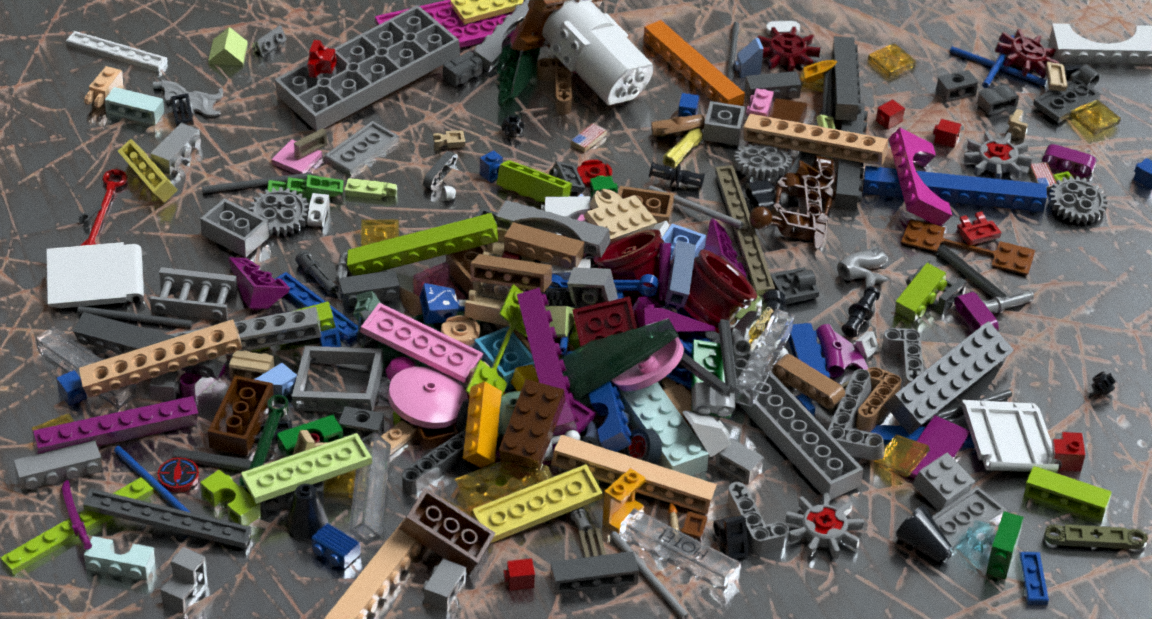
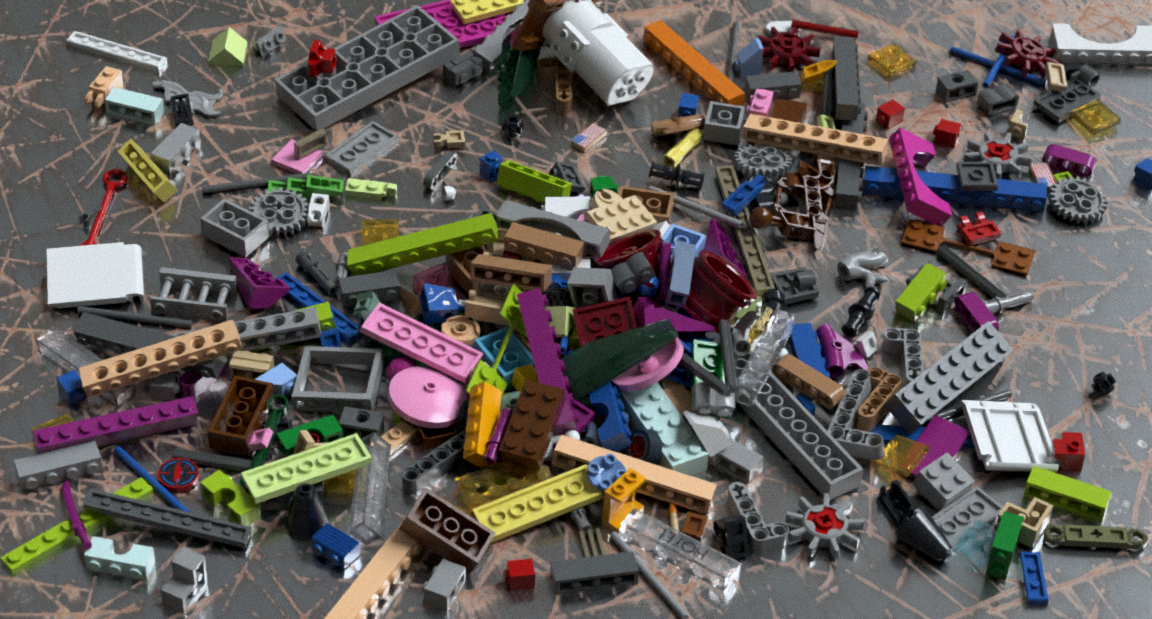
red tile [577,159,612,187] -> none
none -> bright pink tile [248,428,273,451]
none -> magenta pin [483,408,513,465]
none -> medium blue dish [587,454,626,492]
none -> dark grey brick [611,252,656,295]
none -> blue hinge [721,174,766,216]
none -> red axle [790,19,859,40]
none -> black hinge [876,480,917,529]
none -> dark grey plate [956,162,998,191]
none -> tan brick [995,497,1053,548]

